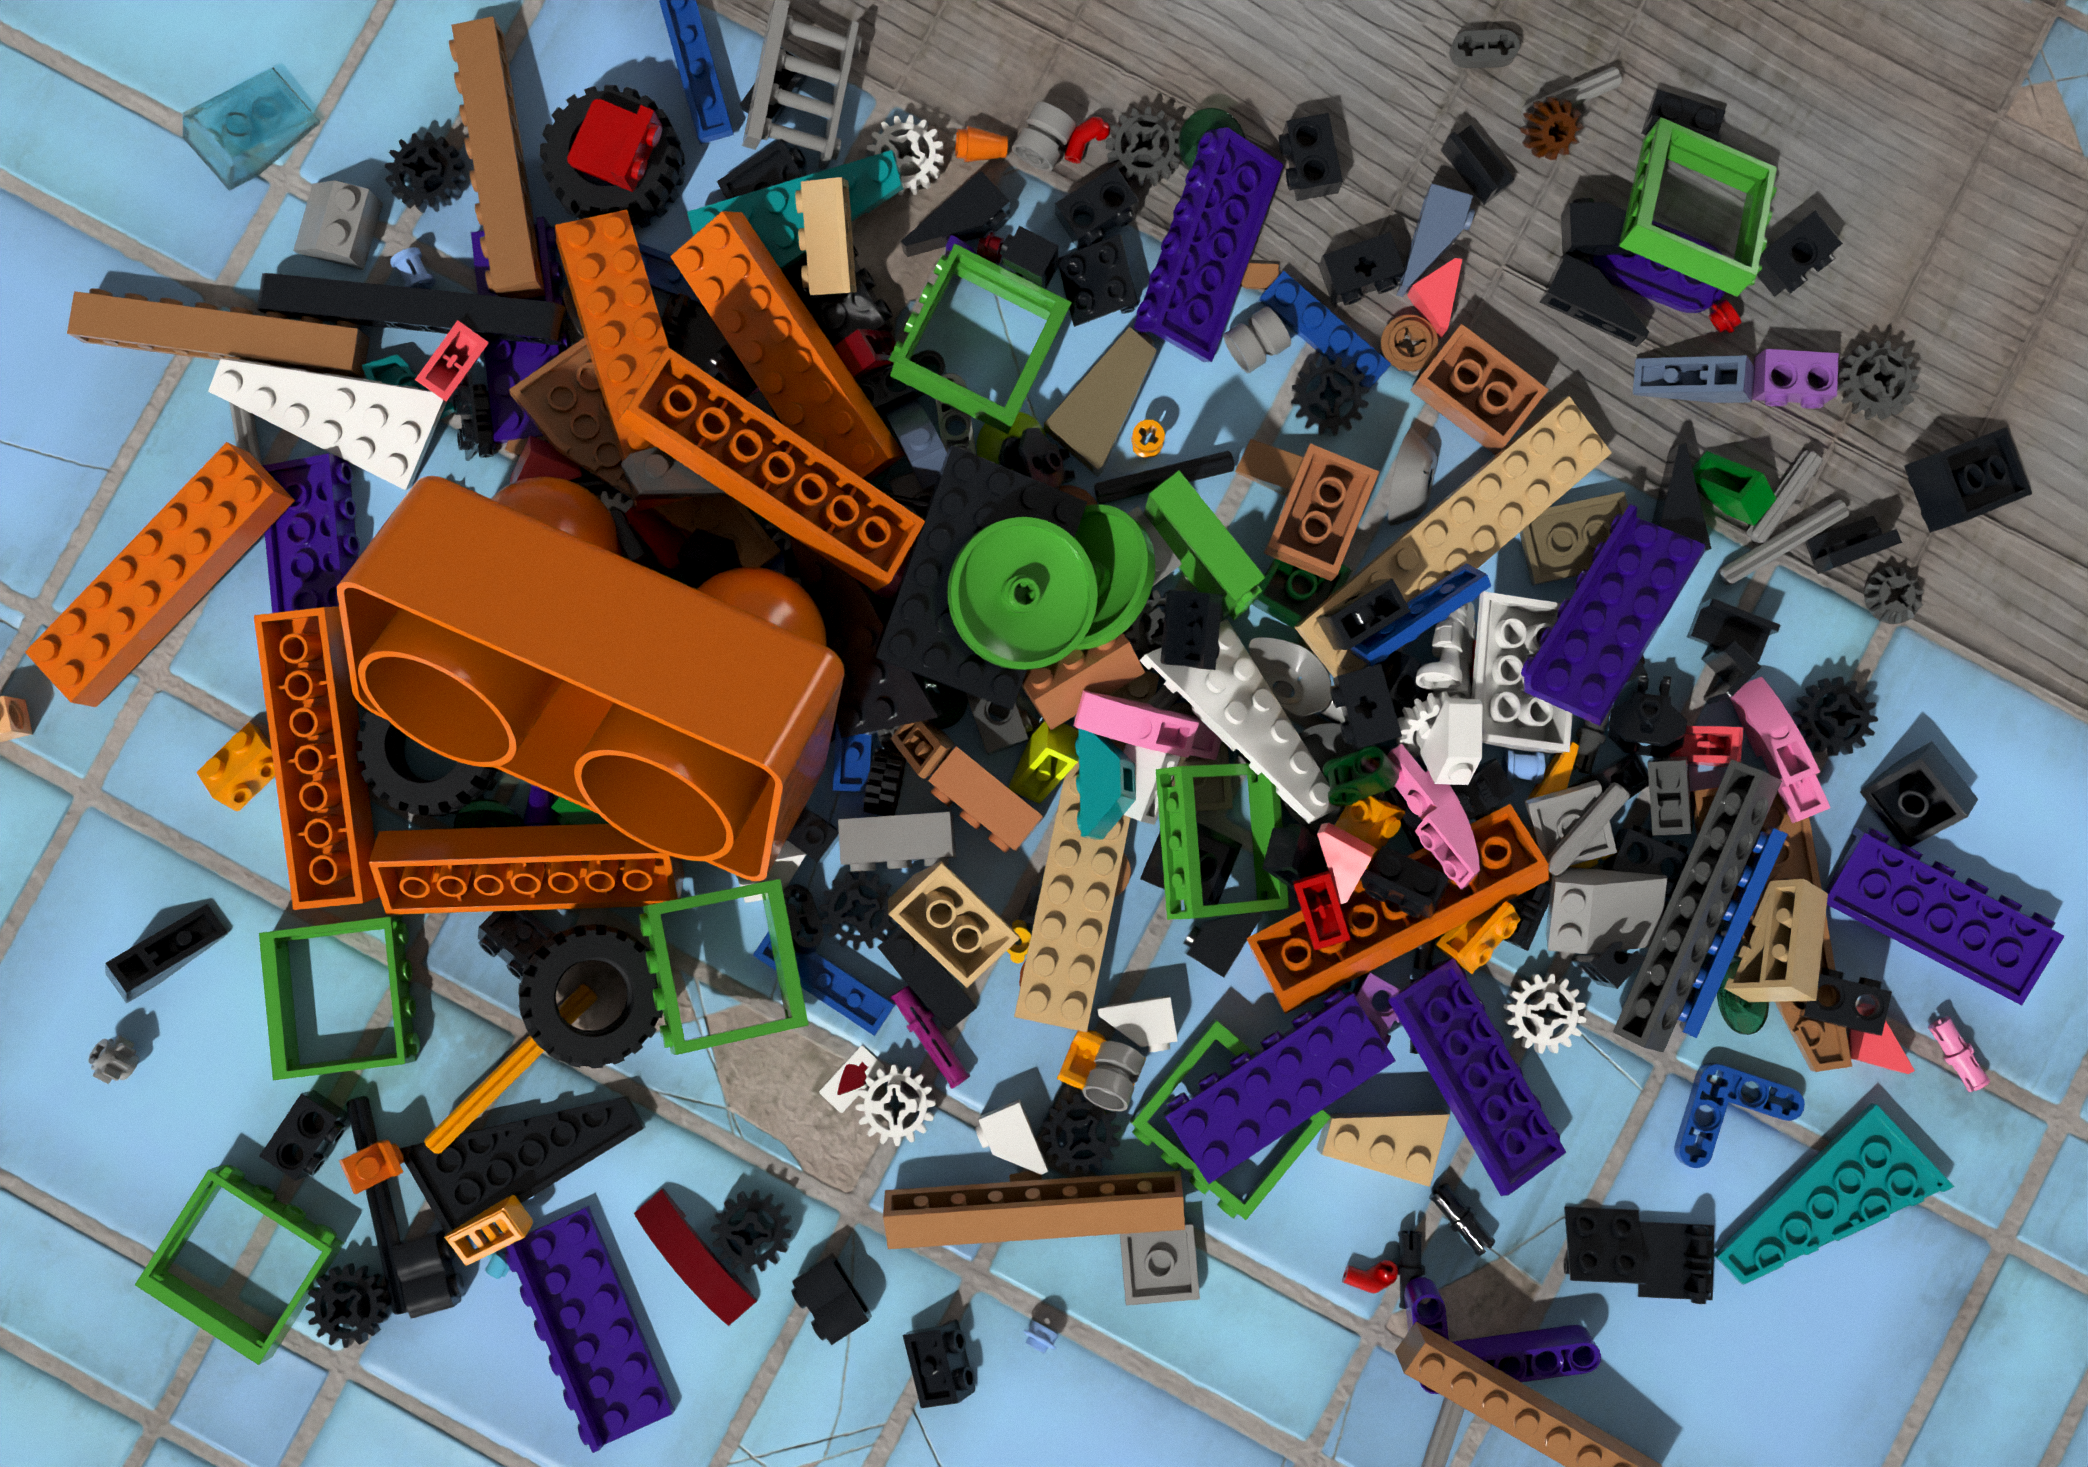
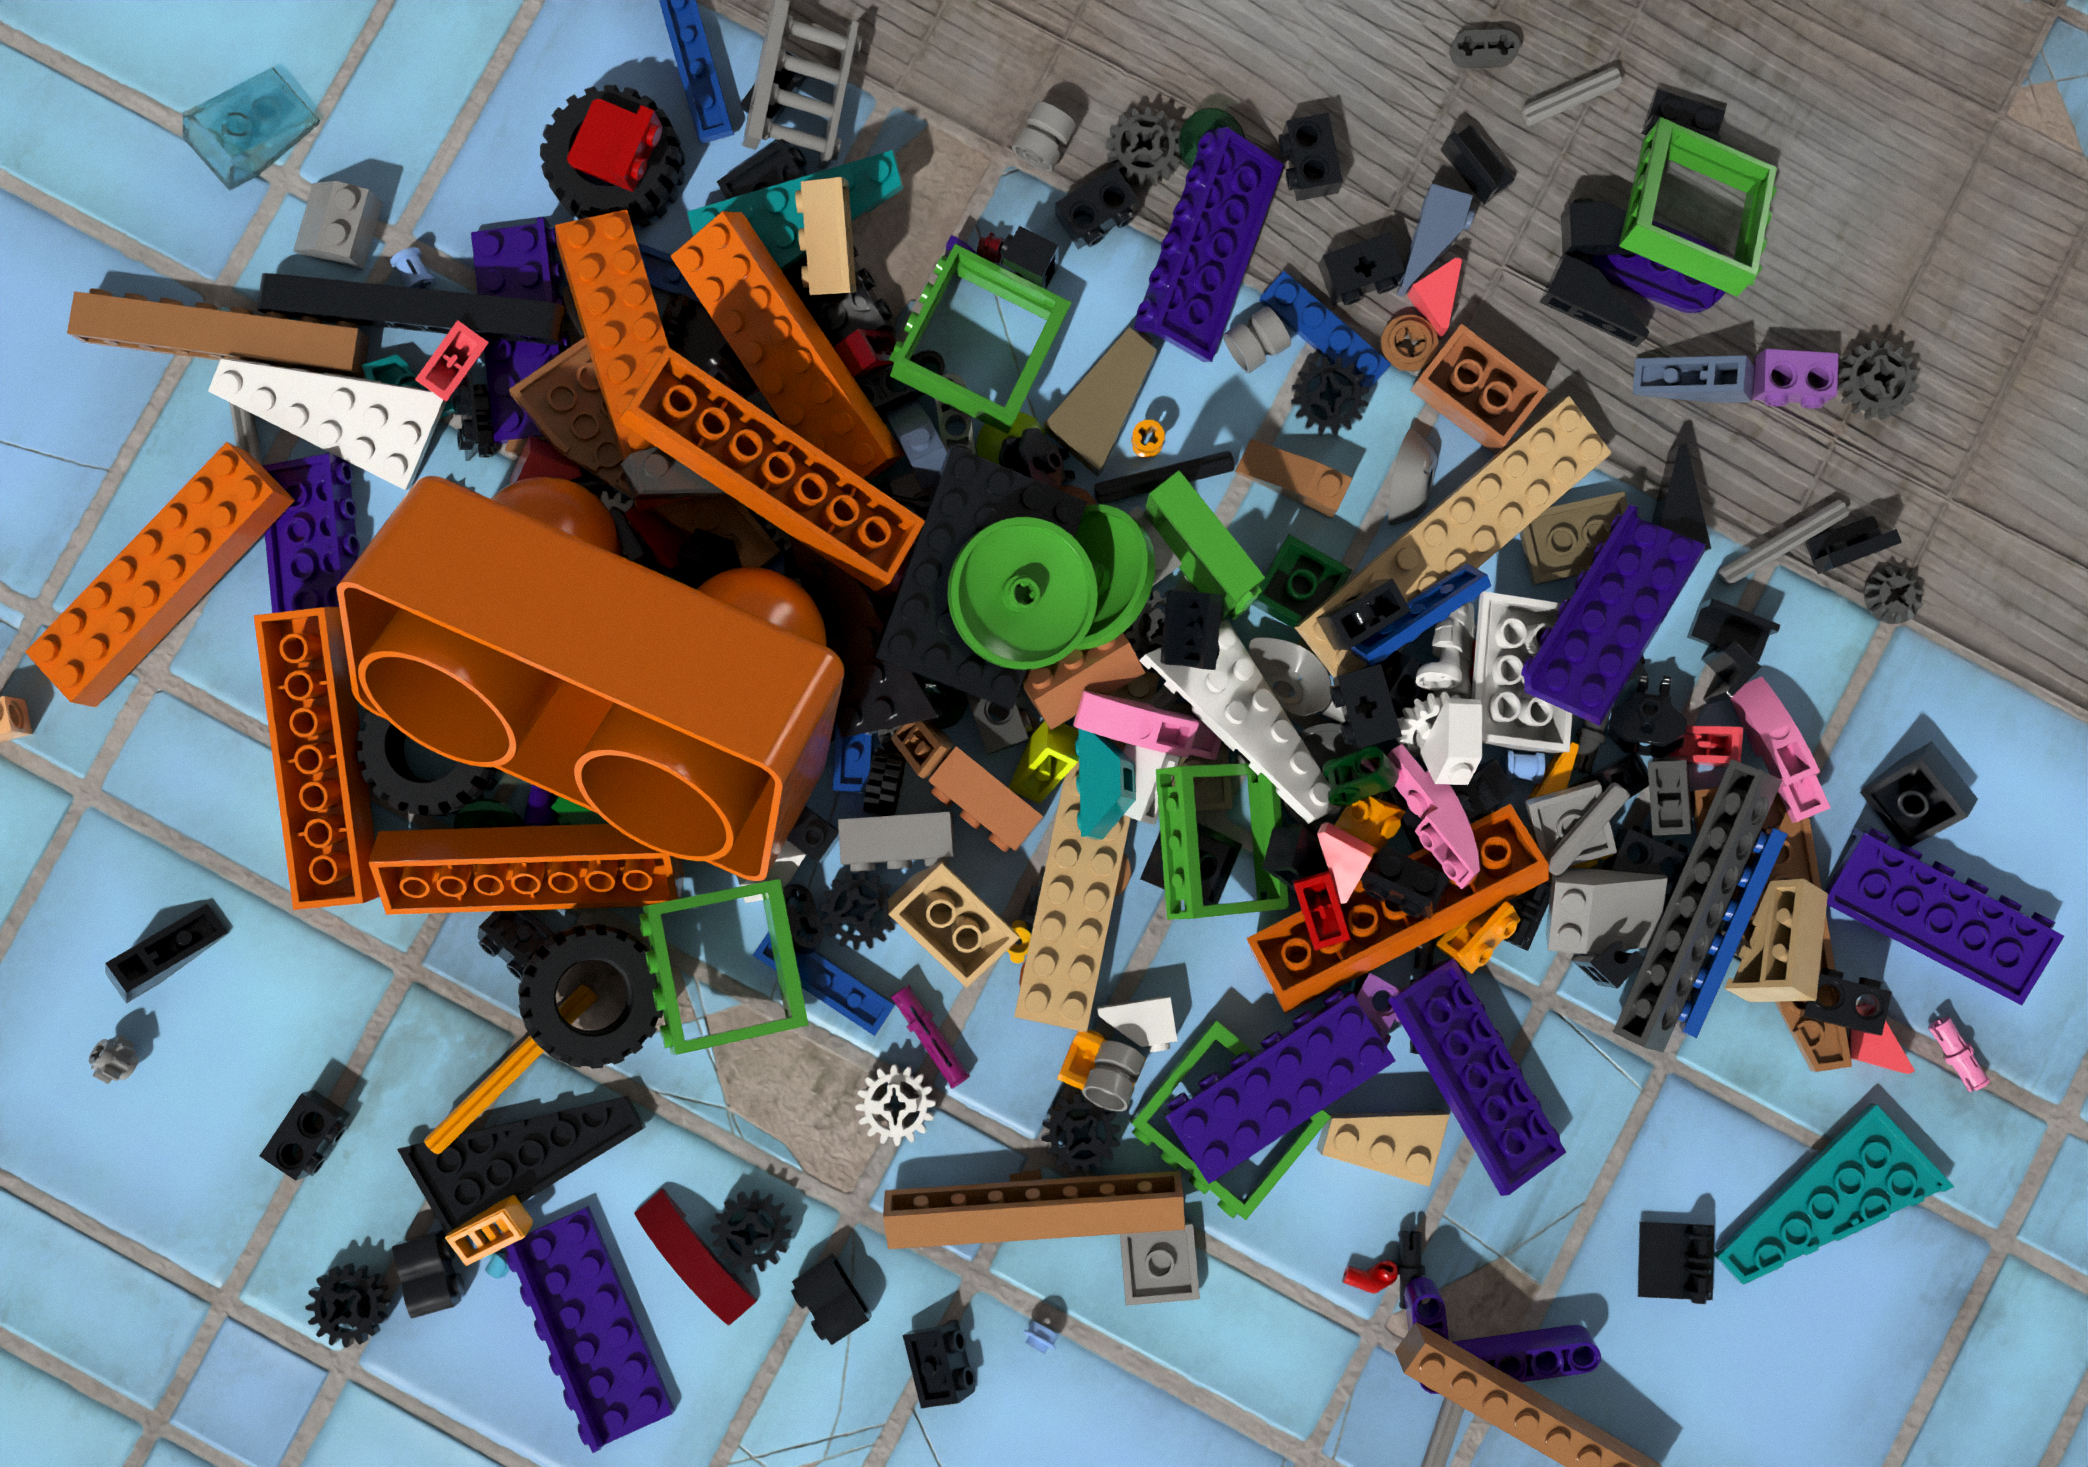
bright green window [135,1165,345,1365] -> none
light orange bracket [196,722,275,811] -> none
bright green window [259,916,420,1080] -> none
orange bracket [339,1139,404,1194] -> none
black axle [346,1096,408,1315] -> none
black gear [385,132,466,213] -> none
medium nougat brick [449,16,545,299] -> none
white sticker [819,1046,884,1113] -> none
white gear [867,115,944,196] -> none
black slope [877,927,977,1031] -> none
black slope [901,170,1010,257] -> none
orange cone [955,126,1008,162] -> none
white slope [975,1099,1048,1175] -> none
black hinge [1058,234,1138,327] -> none
red arm [1064,117,1110,164] -> none
black slope [1183,912,1263,978] -> none
medium nougat piece [1240,263,1279,290] -> none
nougat brick [1263,443,1380,581] -> none
black pin [1429,1183,1495,1256] -> none
white gear [1503,973,1586,1054] -> none
reddish brown gear [1519,96,1584,160] -> none
black hinge [1563,1207,1646,1284] -> none
blue beam [1674,1063,1805,1168] -> none
green slope [1692,451,1777,526] -> none
red plate [1708,299,1742,333] -> none
clear green dish [1717,961,1769,1035] -> none
light grey axle [1746,450,1823,544] -> none
black brick [1757,210,1843,297] -> none
black gear [1793,677,1878,756] -> none
black slope [1904,427,2032,533] -> none

